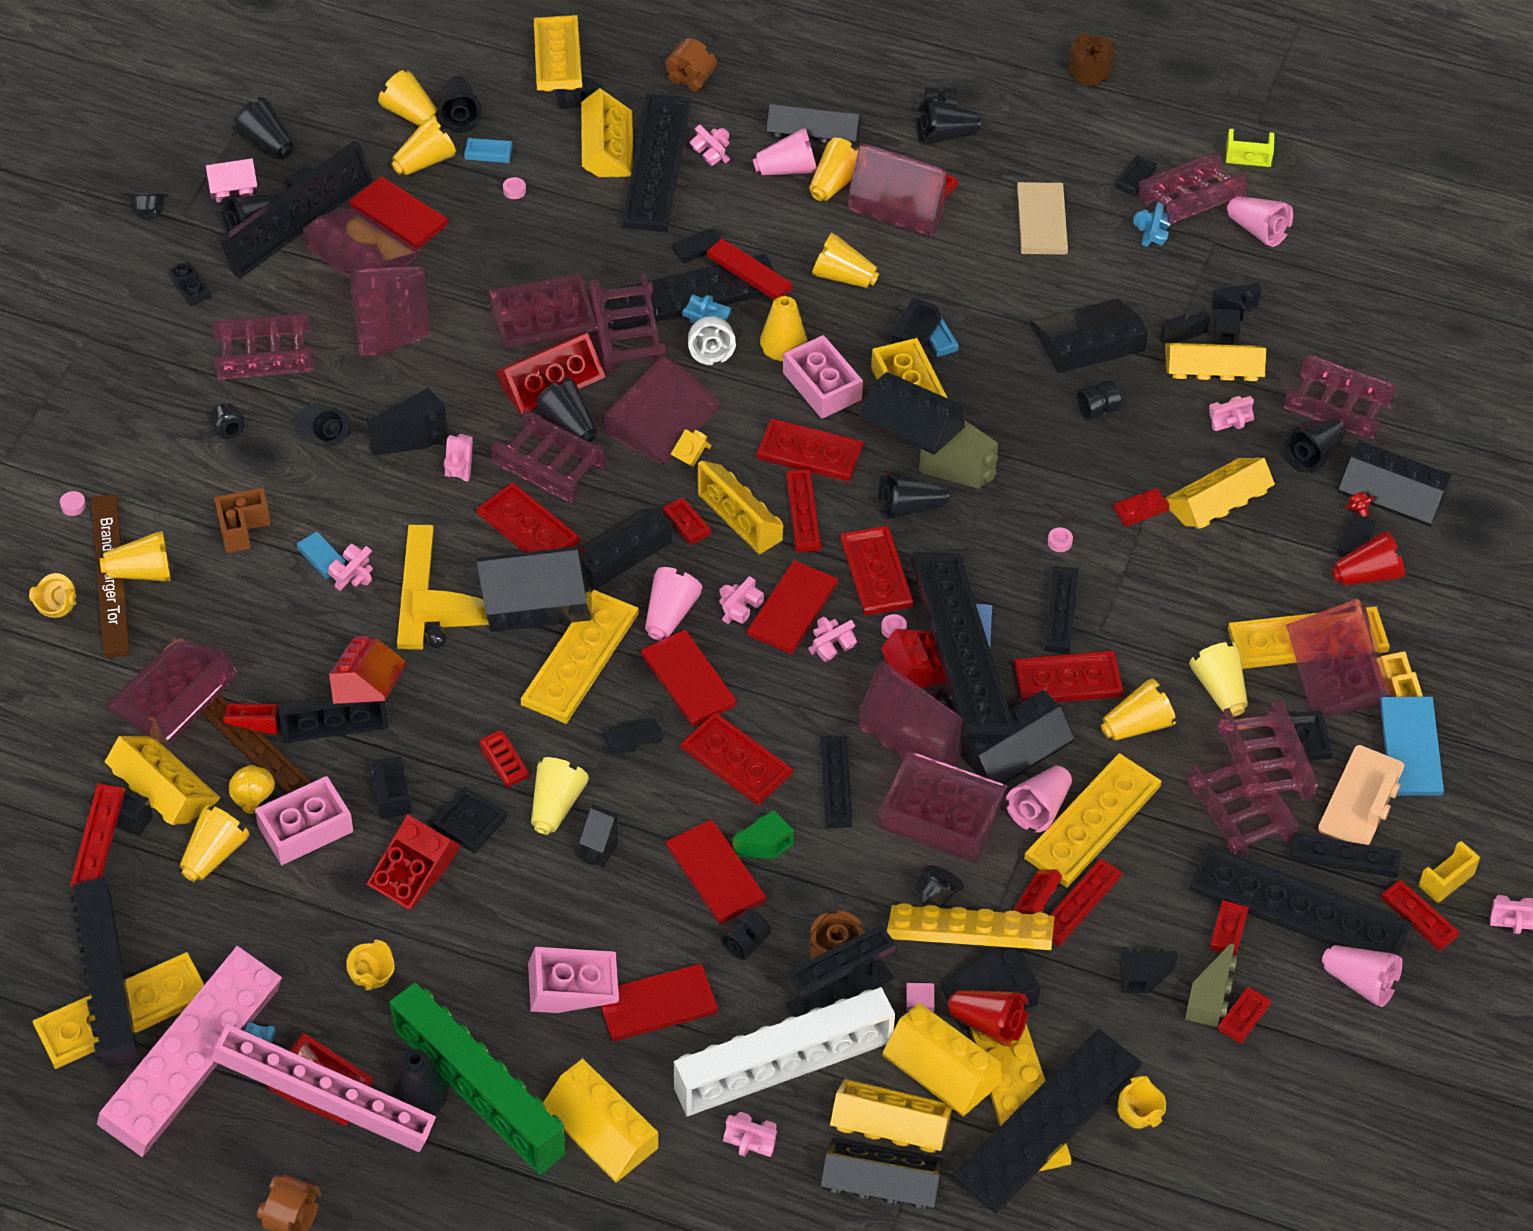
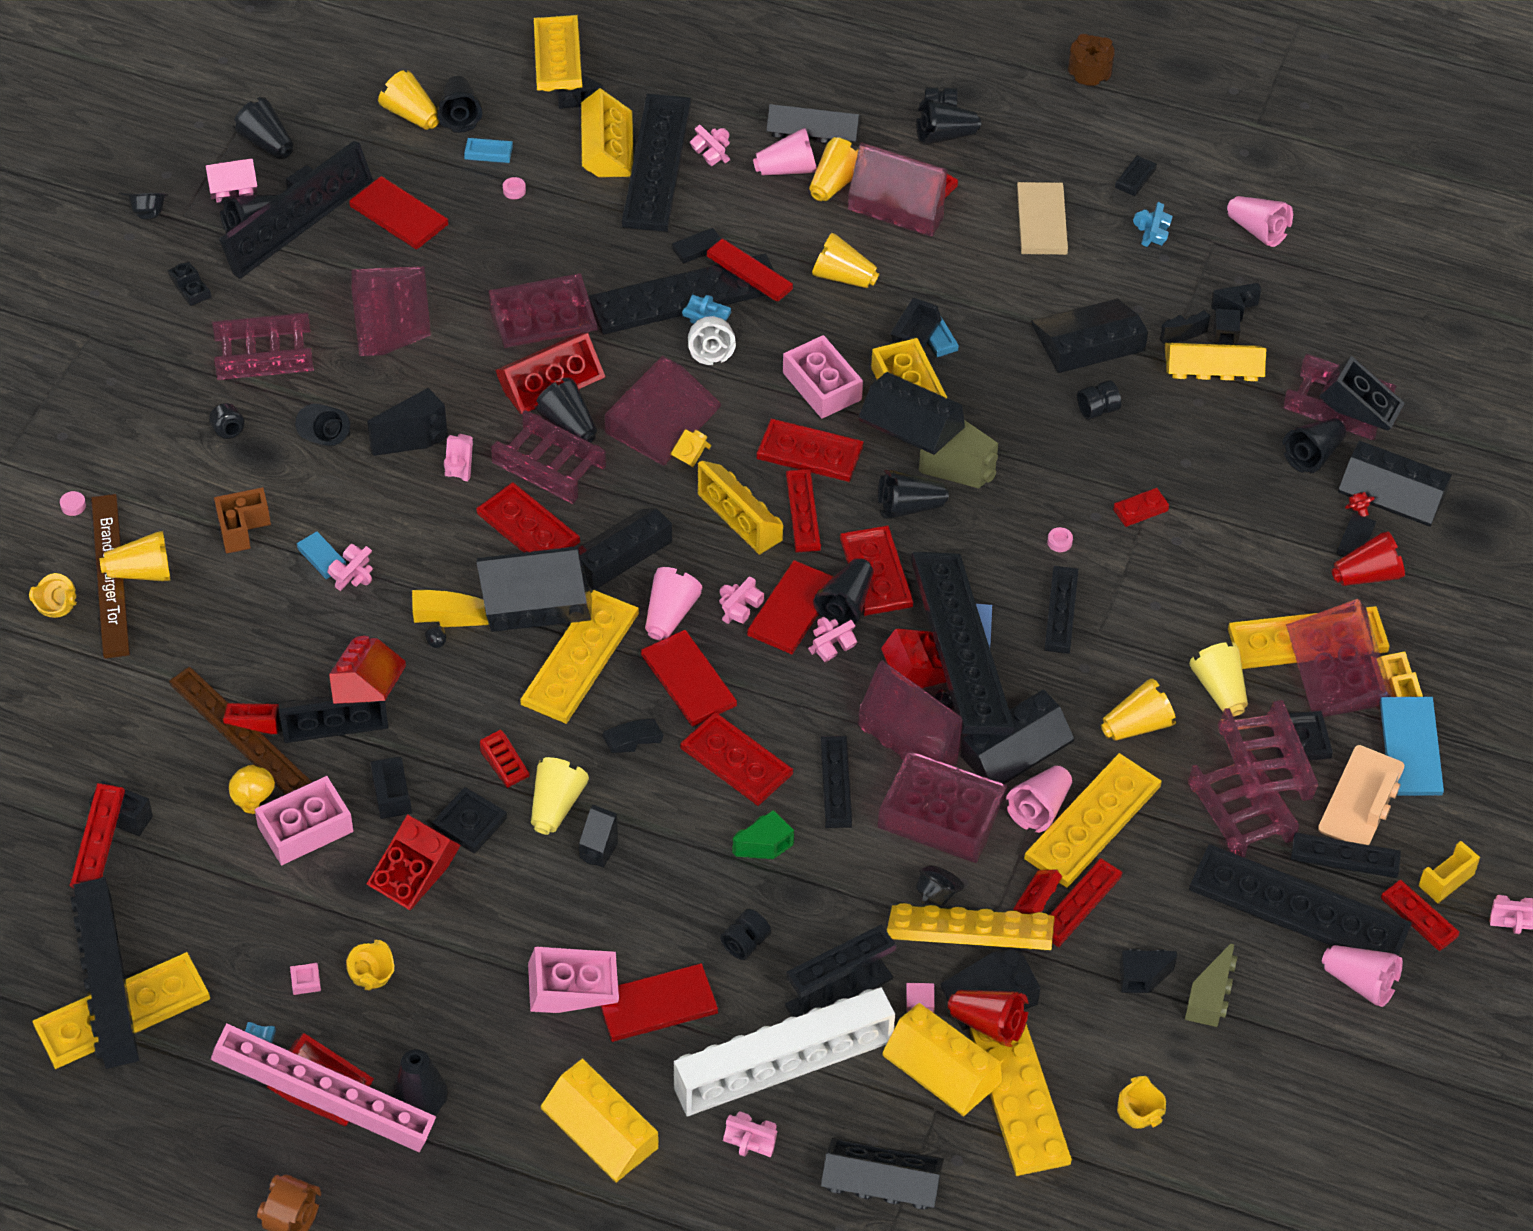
bright pink brick [97,946,282,1157] -> none
yellow slope [105,736,220,825] -> none
clear pink slope [107,638,238,744] -> none
yellow cone [180,805,250,882] -> none
clear pink slope [303,207,421,293] -> none
green brick [389,982,565,1175] -> none
yellow cone [391,117,456,176] -> none
yellow tile [397,525,434,650] -> none
clear pink fence [589,273,666,374] -> none
red plate [662,497,711,546] -> none
dark orange brick [665,38,717,92] -> none
red tile [666,819,766,925] -> none
yellow cone [760,296,807,361] -> none
dark orange brick [809,911,864,960] -> none
yellow slope [830,1079,952,1152] -> none
bright pink tile [881,614,907,638] -> none
black plate [952,1028,1142,1214] -> none
red tile [1013,651,1124,703] -> none
clear pink fence [1139,152,1247,224] -> none
yellow slope [1165,458,1275,529] -> none
bright pink hips [1209,396,1254,431] -> none
red plate [1209,900,1249,956] -> none
red plate [1218,987,1271,1044] -> none
neon yellow panel [1226,129,1274,167] -> none
none -> bright pink tile [290,963,321,995]
none -> black cone [813,559,874,627]
none -> black slope [1319,356,1405,431]

